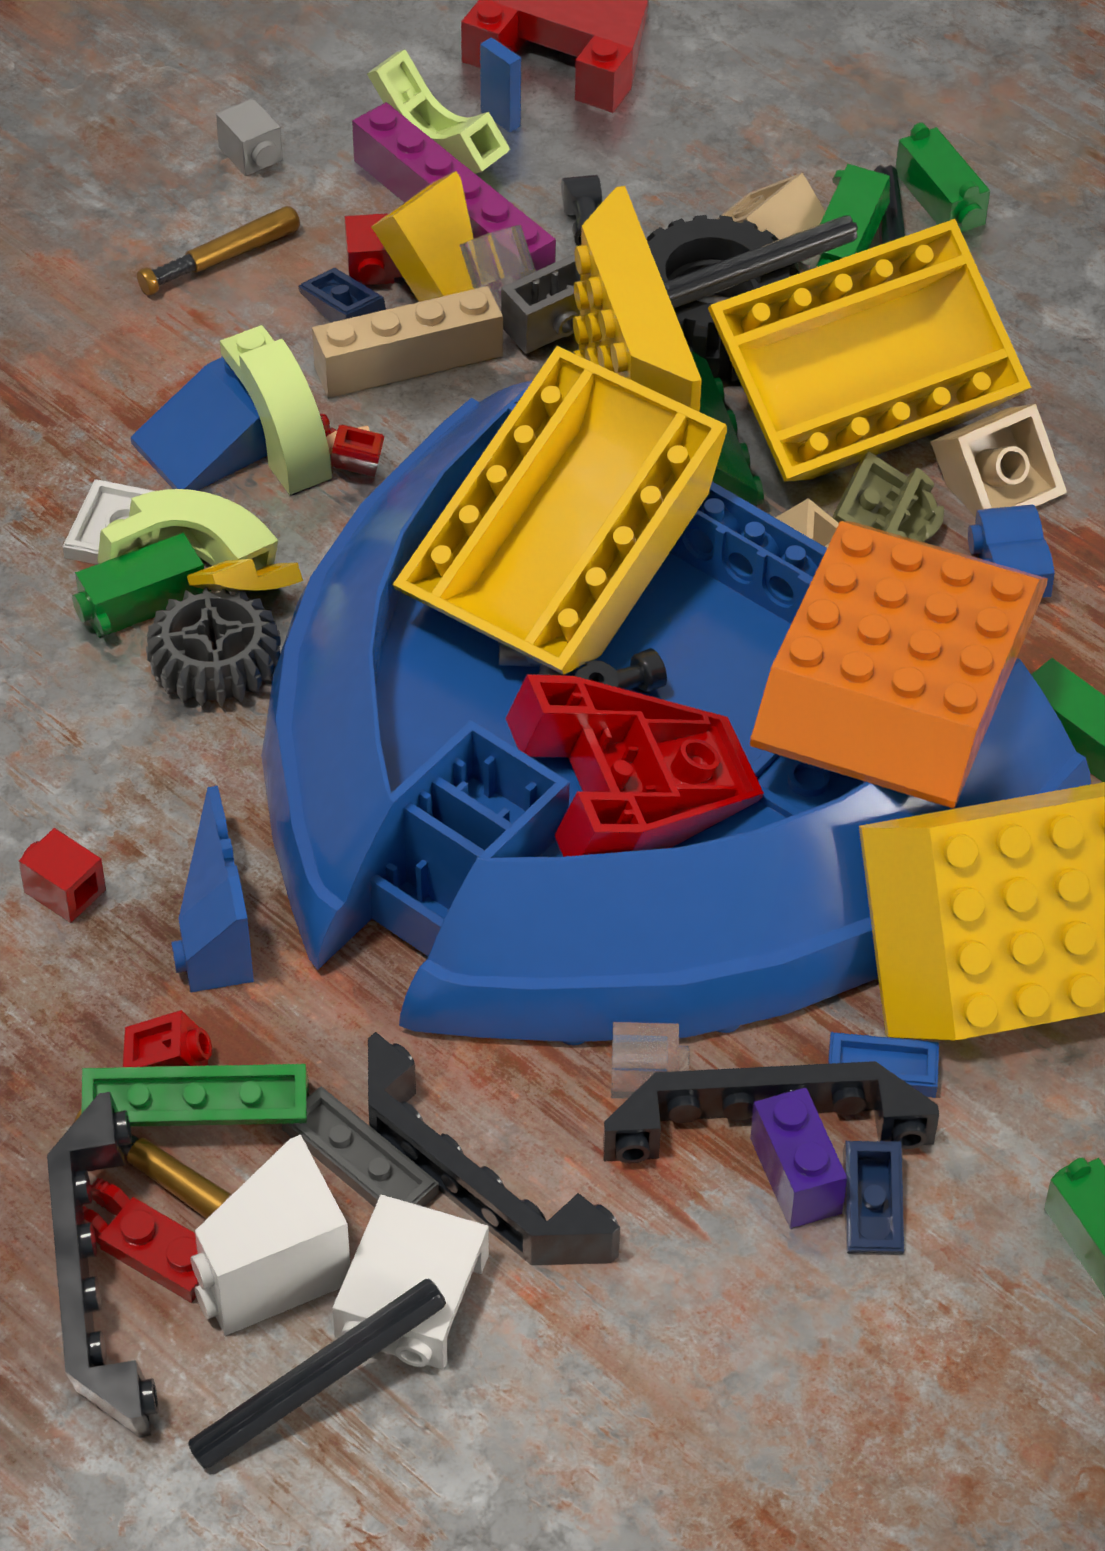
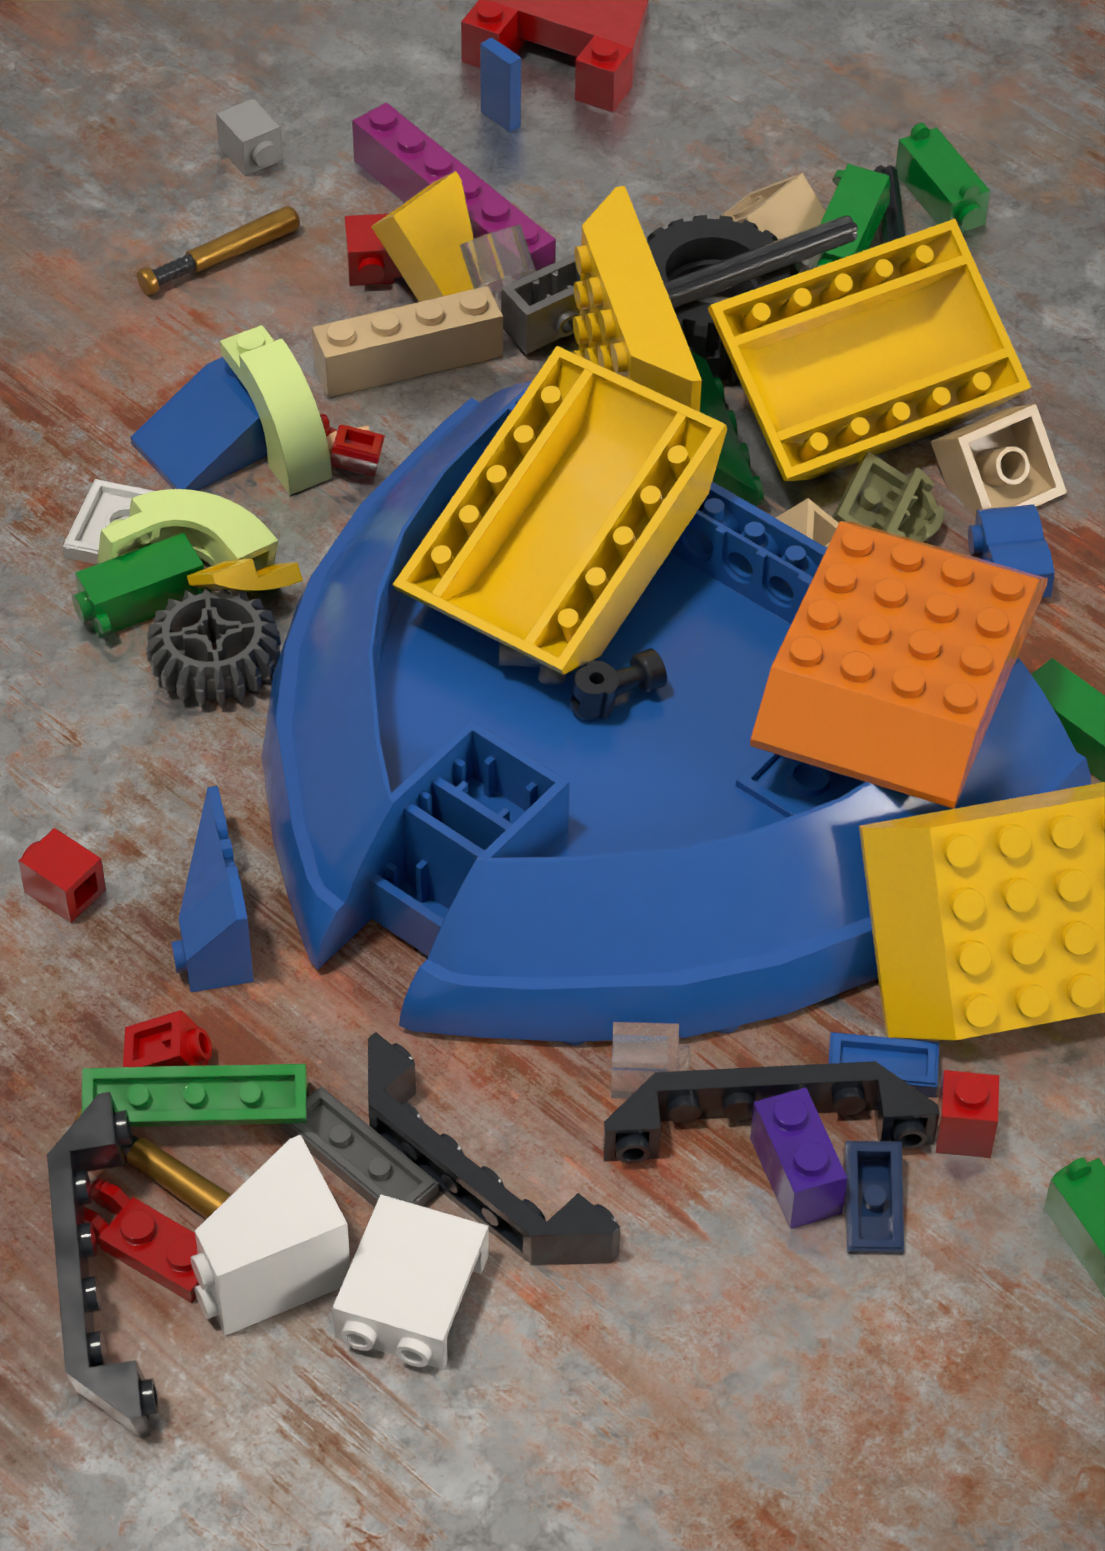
black axle [188,1278,446,1469] -> none
dark blue slope [298,268,386,323] -> none
yellowish green arch [367,49,511,174] -> none
red wedge [505,674,764,857] -> none
black leg [561,175,602,246] -> none
none -> red brick [935,1070,1000,1158]

